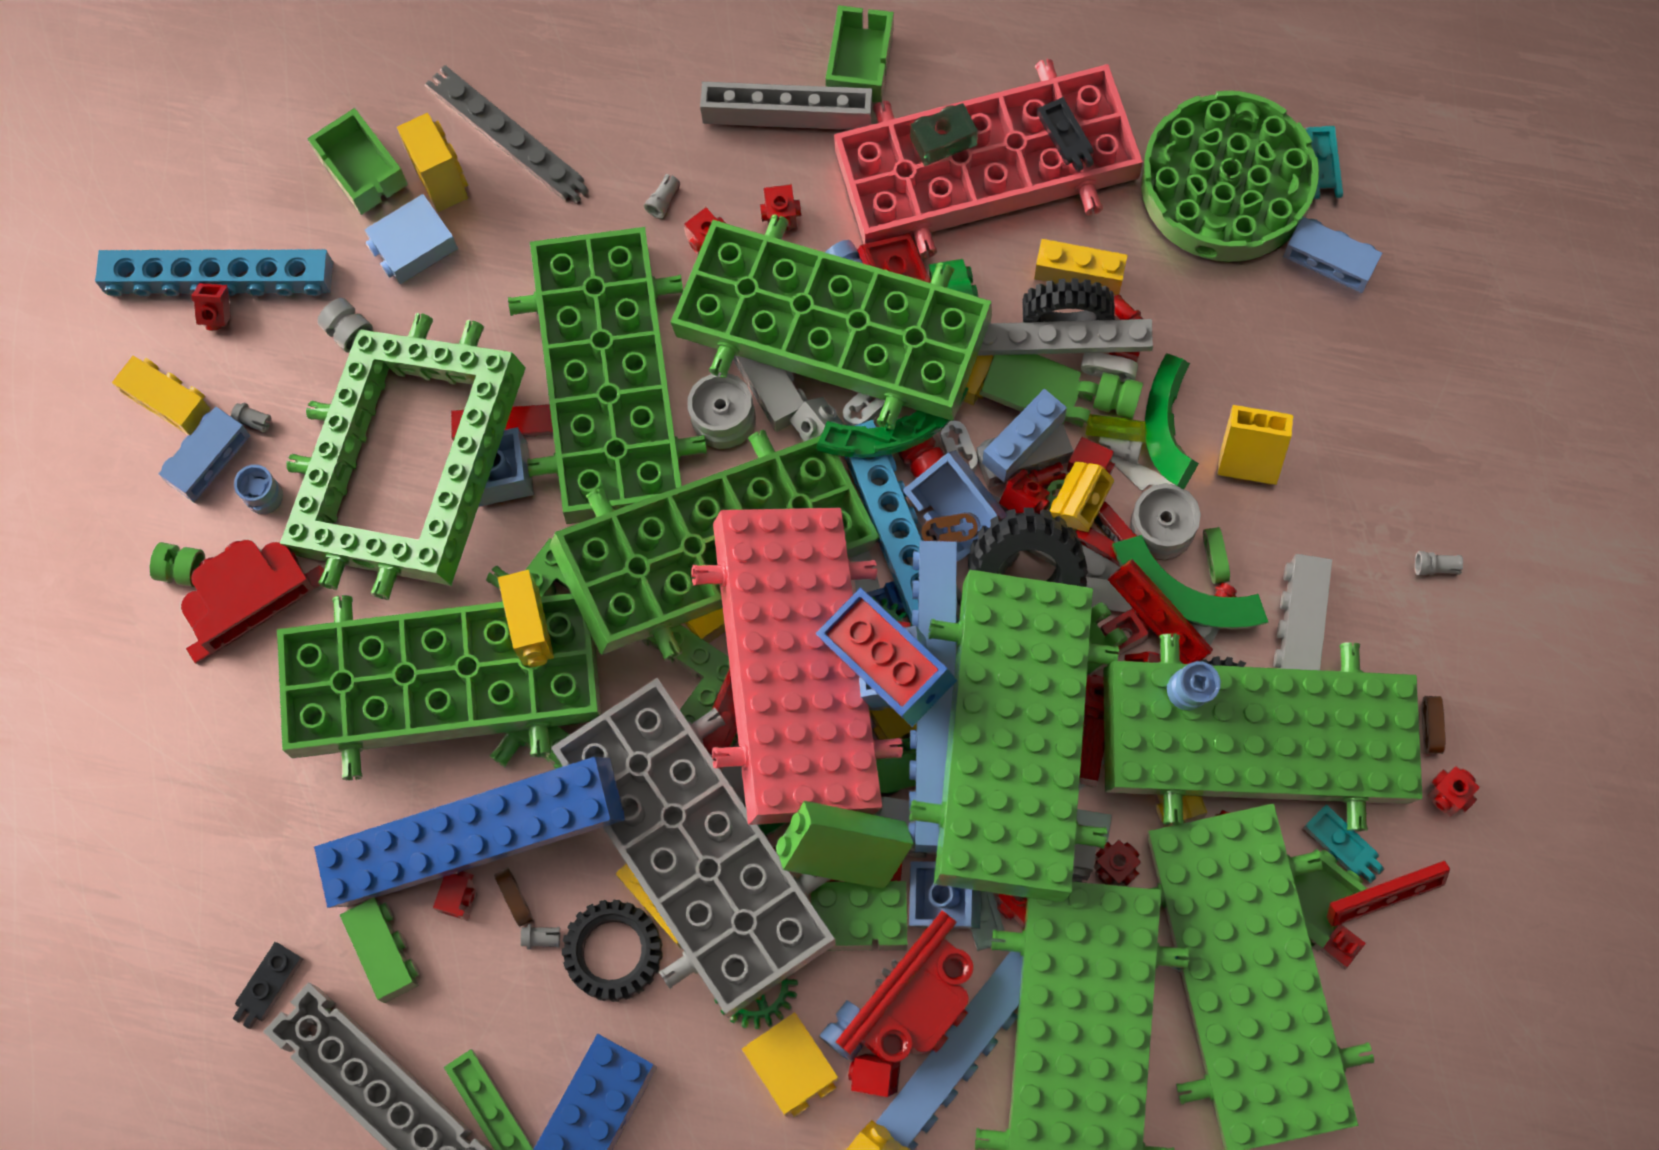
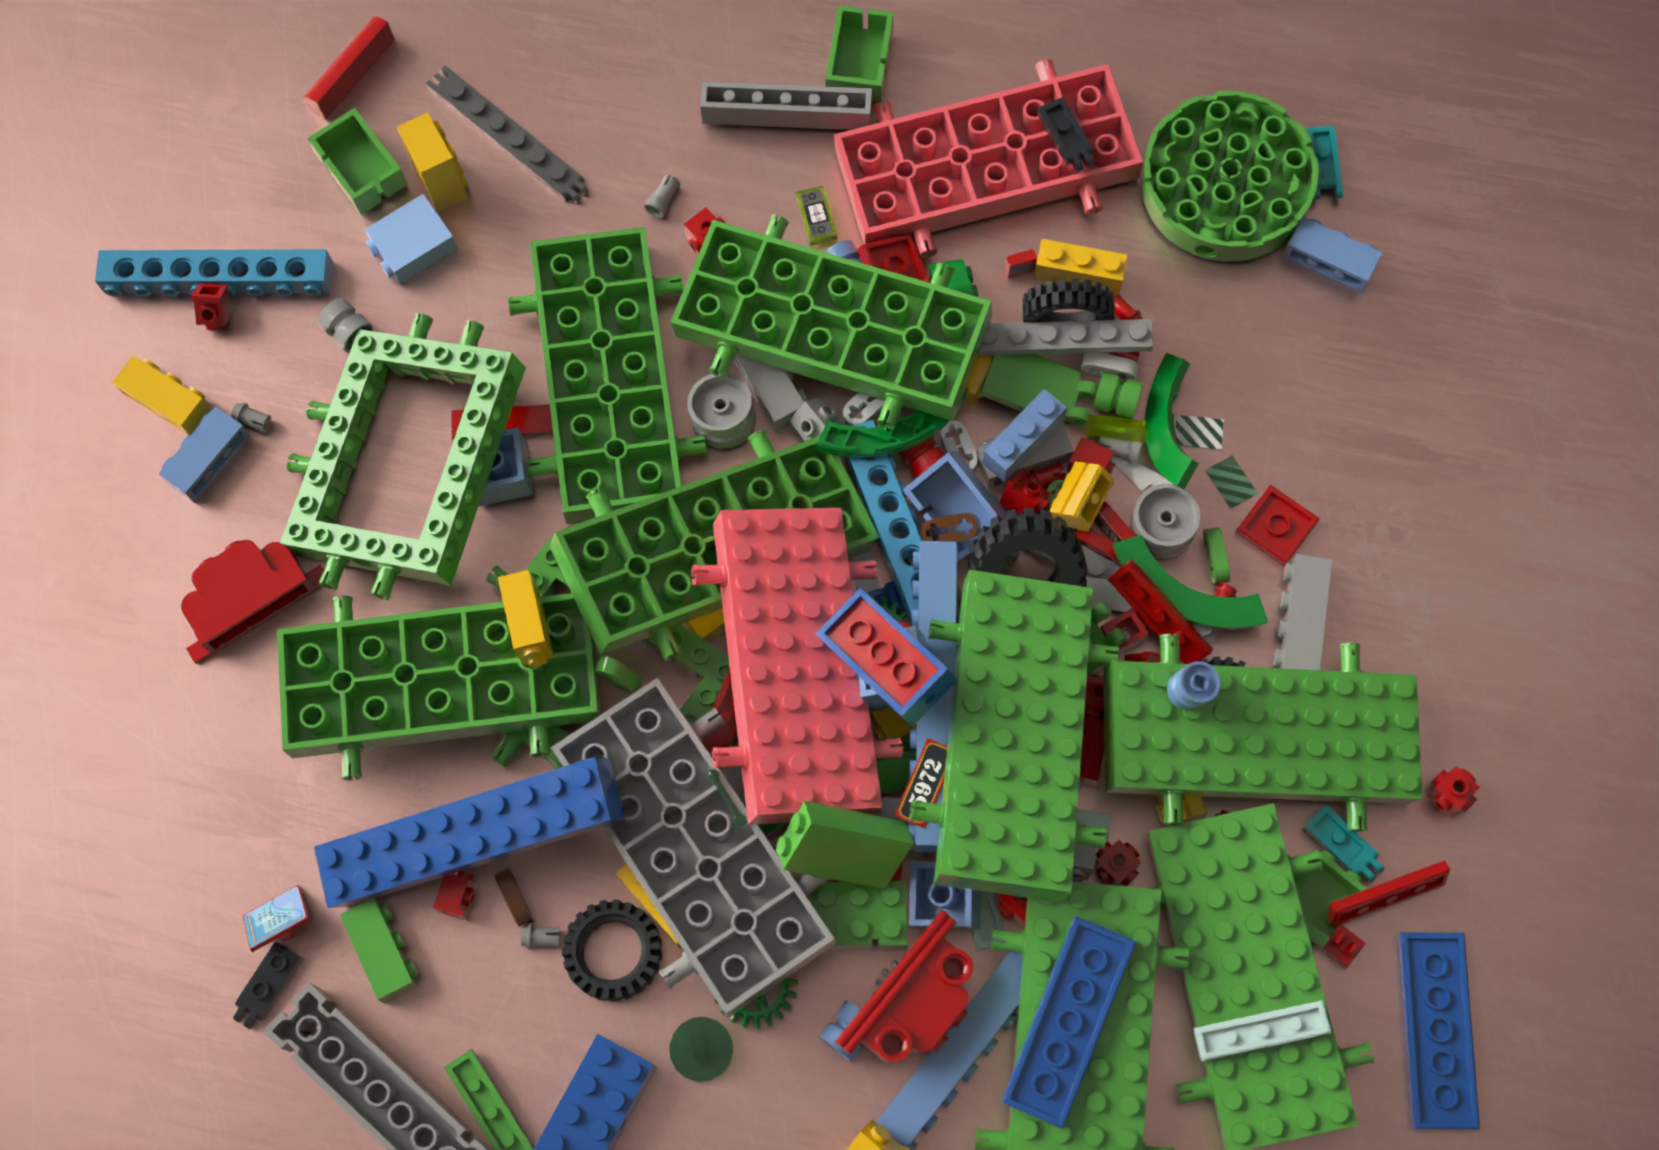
bright green wheel [149,542,205,588] -> none
medium blue wheel [234,465,283,514] -> none
yellow brick [741,1012,839,1117] -> none
red brick [760,184,802,232] -> none
red brick [848,1053,901,1097] -> none
clear green brick [910,103,978,166] -> none
yellow brick [1217,405,1293,485] -> none
light grey pin [1415,551,1463,575] -> none
reddish brown beam [1421,696,1446,754] -> none
none -> piece [243,885,309,953]
none -> red brick [302,16,395,120]
none -> bright green beam [594,656,643,694]
none -> clear green tile [669,1017,734,1082]
none -> clear green hinge [707,769,747,828]
none -> tile [796,185,838,246]
none -> sticker [894,738,947,828]
none -> blue tile [1001,916,1137,1129]
none -> red tile [1005,249,1037,278]
none -> sticker [1175,415,1224,450]
none -> light aqua tile [1193,1000,1332,1061]
none -> clear green sticker [1205,455,1258,509]
none -> red tile [1235,484,1320,567]
none -> blue tile [1398,932,1480,1130]

